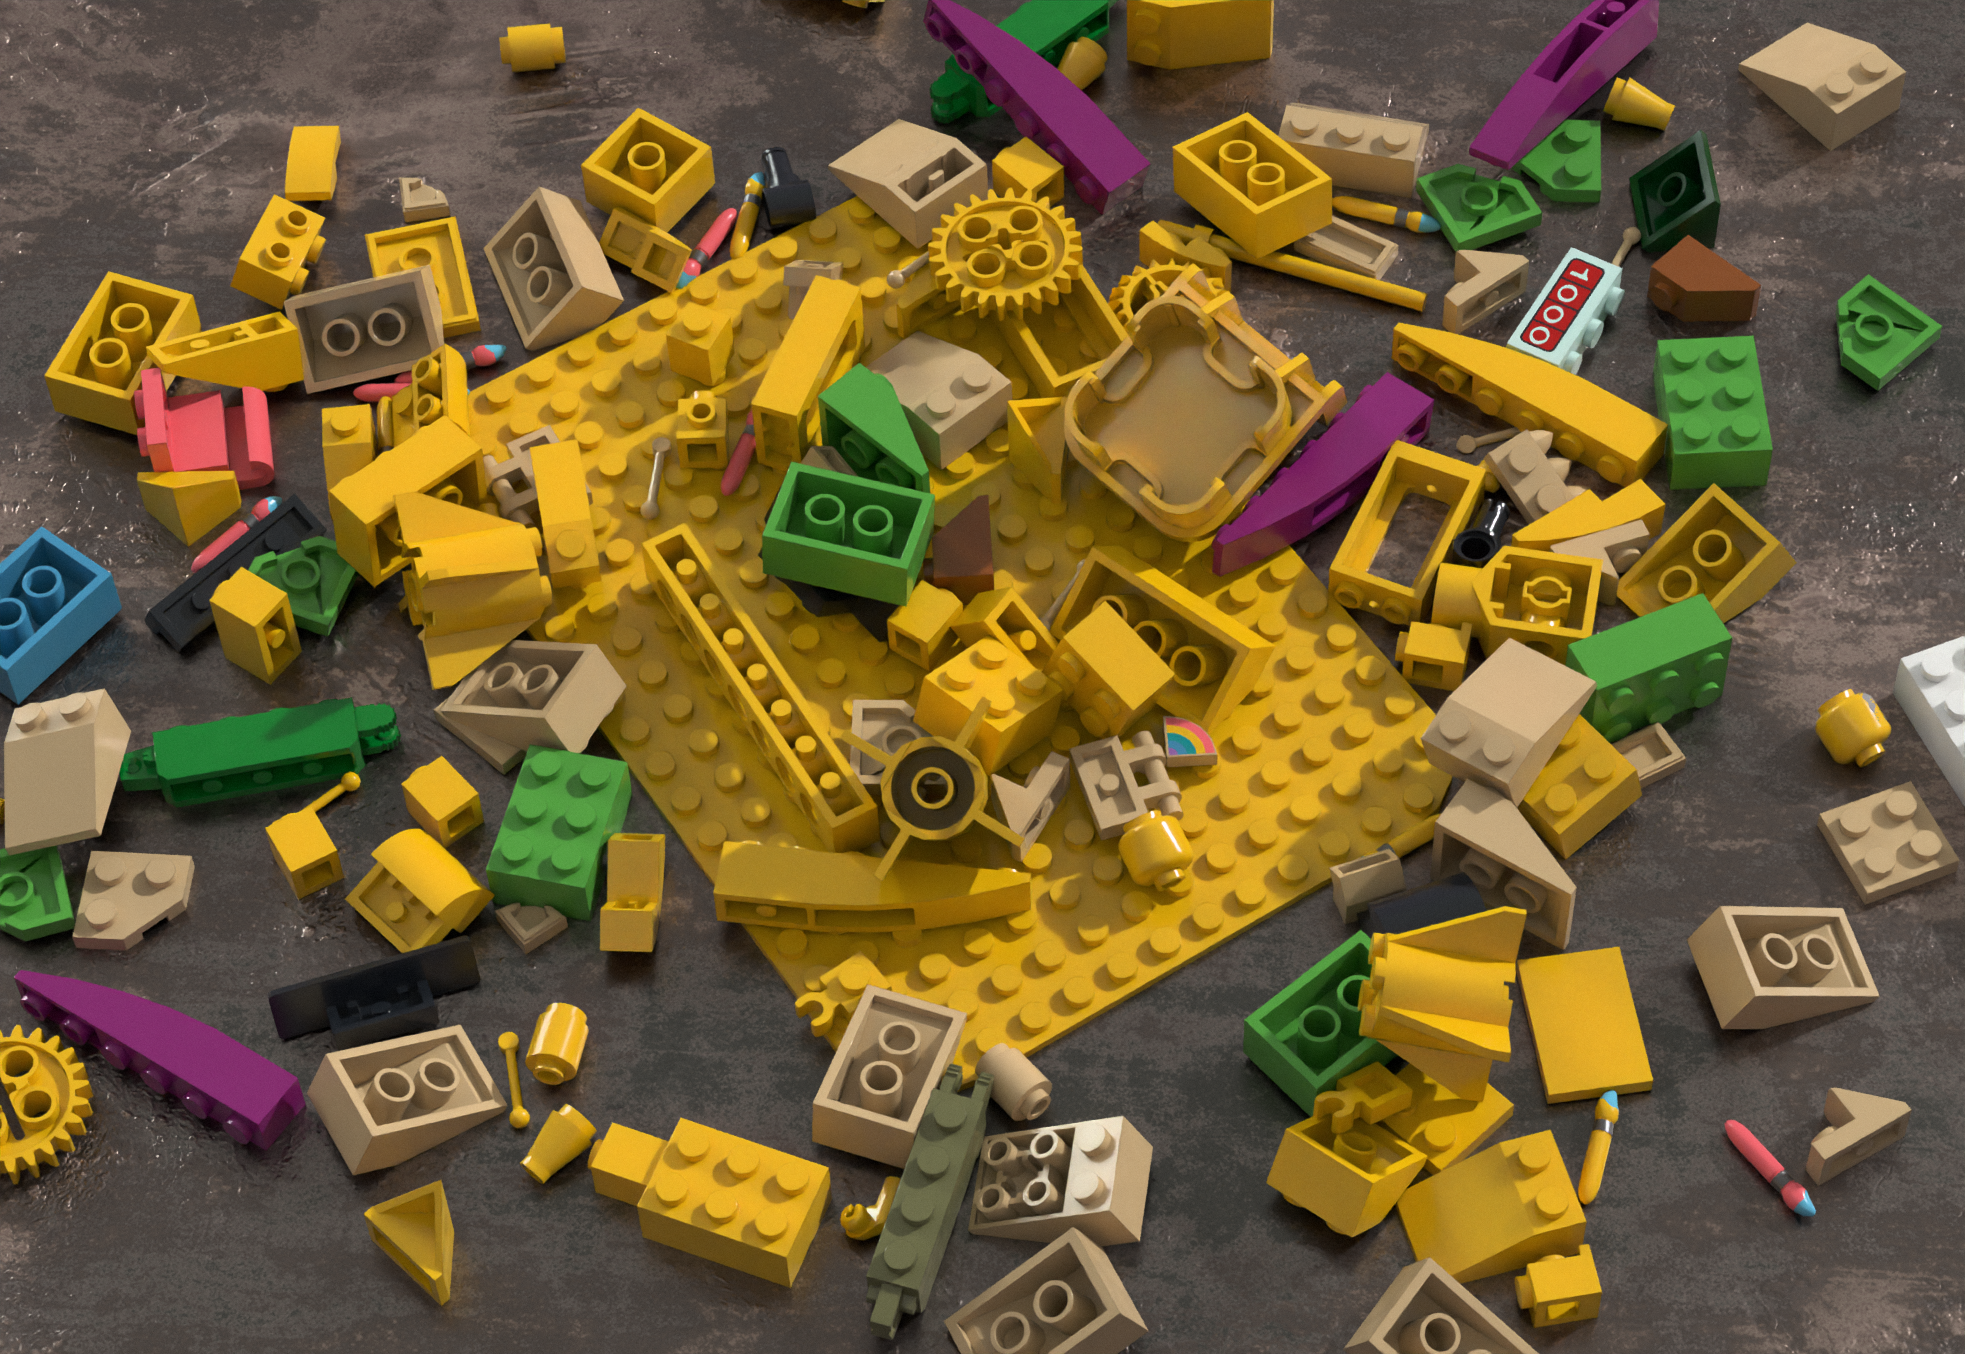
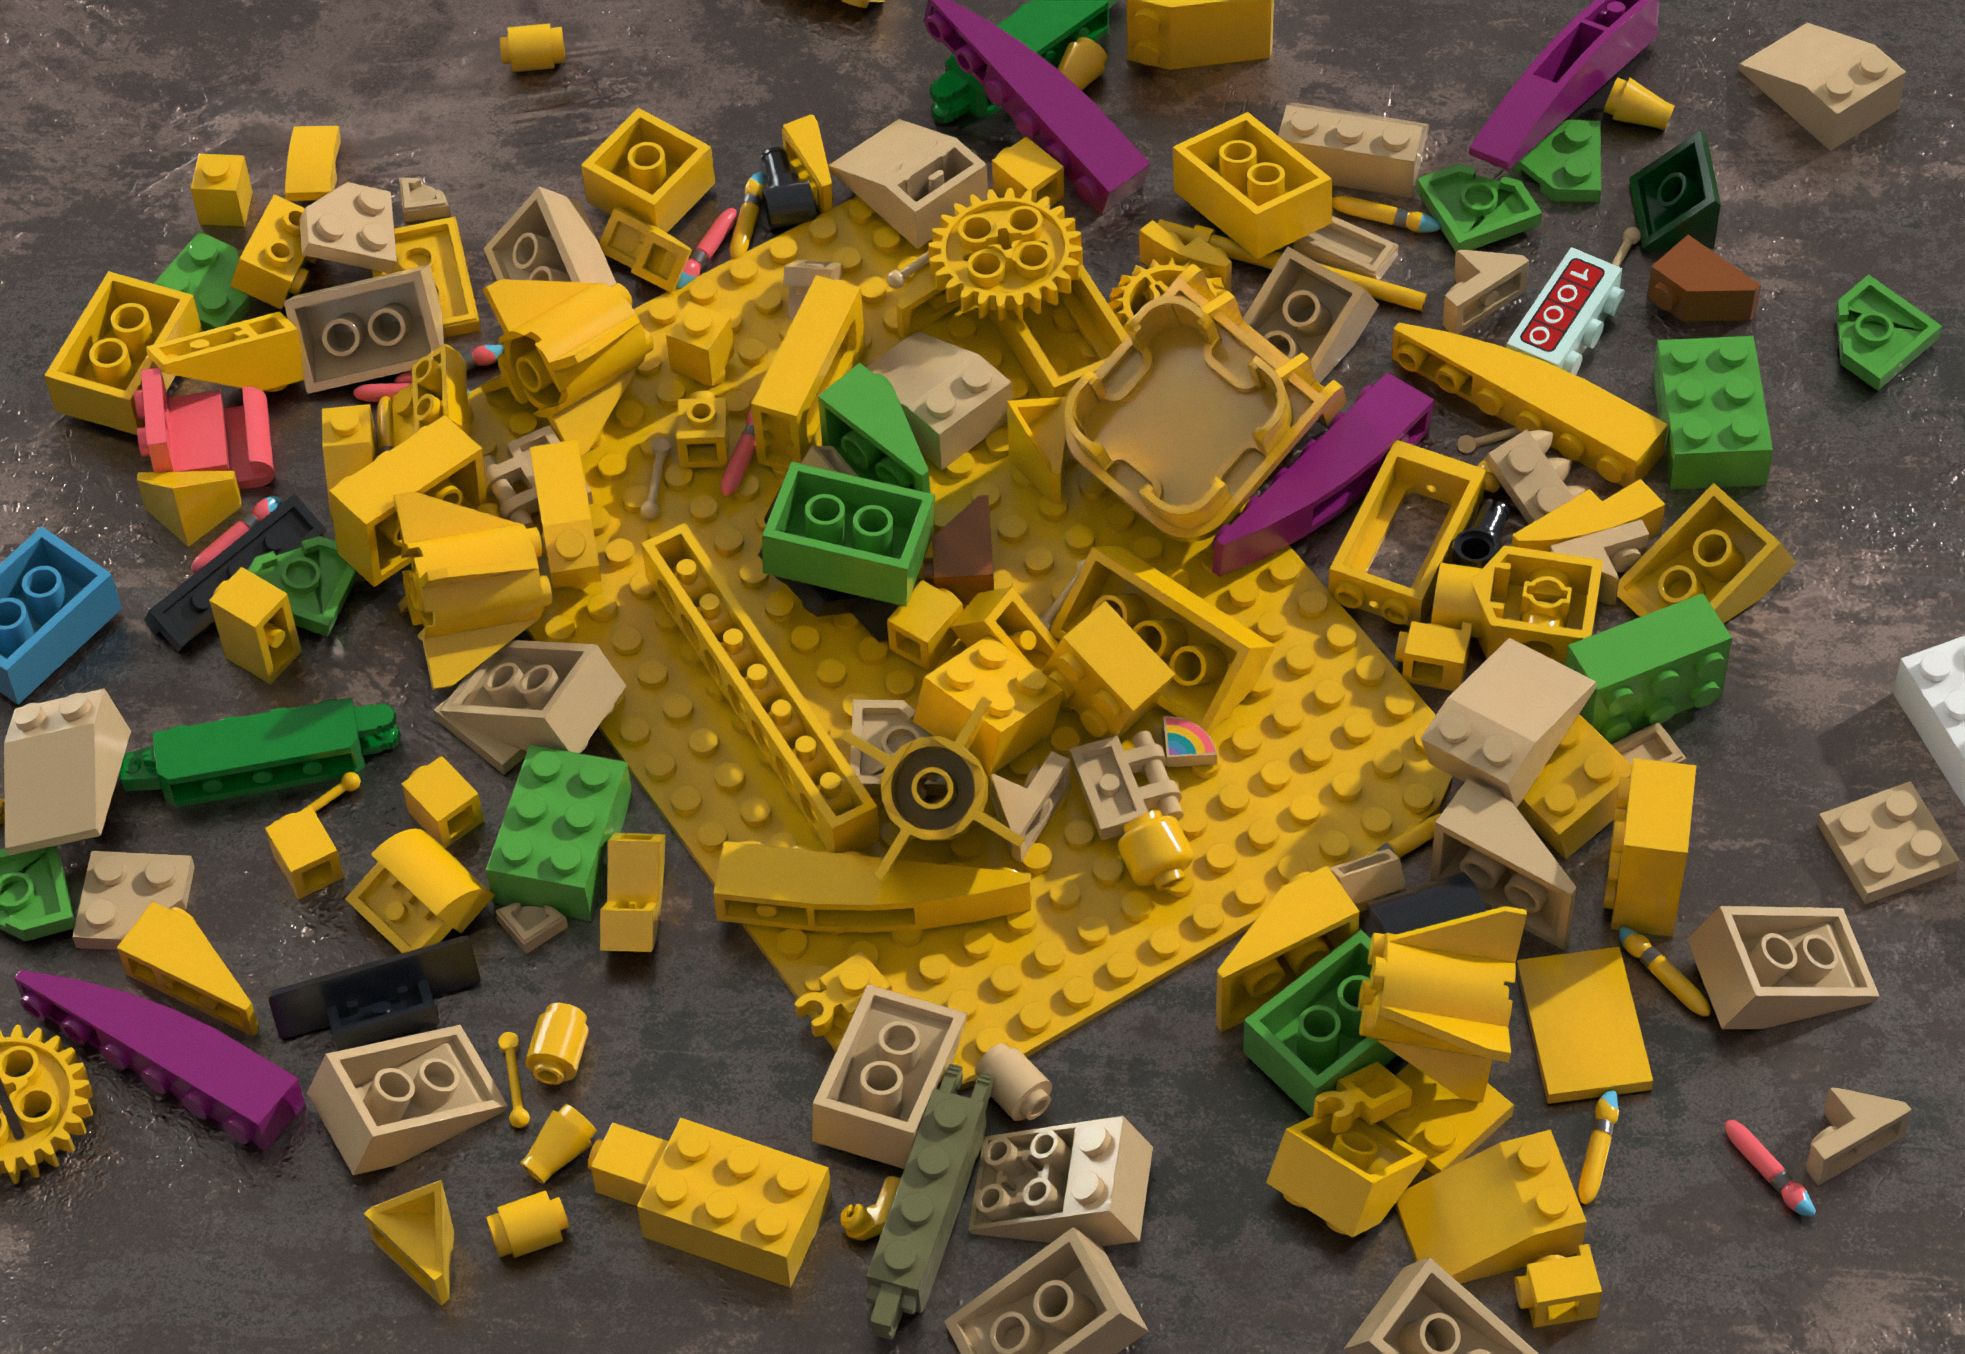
yellow head [1815,689,1892,768] -> none
none -> yellow slope [117,901,260,1037]
none -> bright green plate [153,231,251,331]
none -> yellow brick [190,153,253,227]
none -> tan plate [299,182,397,273]
none -> yellow brick [480,279,654,456]
none -> yellow brick [486,1190,569,1258]
none -> yellow slope [782,115,833,214]
none -> yellow slope [1216,865,1360,1032]
none -> tan slope [1243,246,1379,383]
none -> yellow brick [1603,758,1696,937]
none -> yellow piece [1619,926,1711,1016]

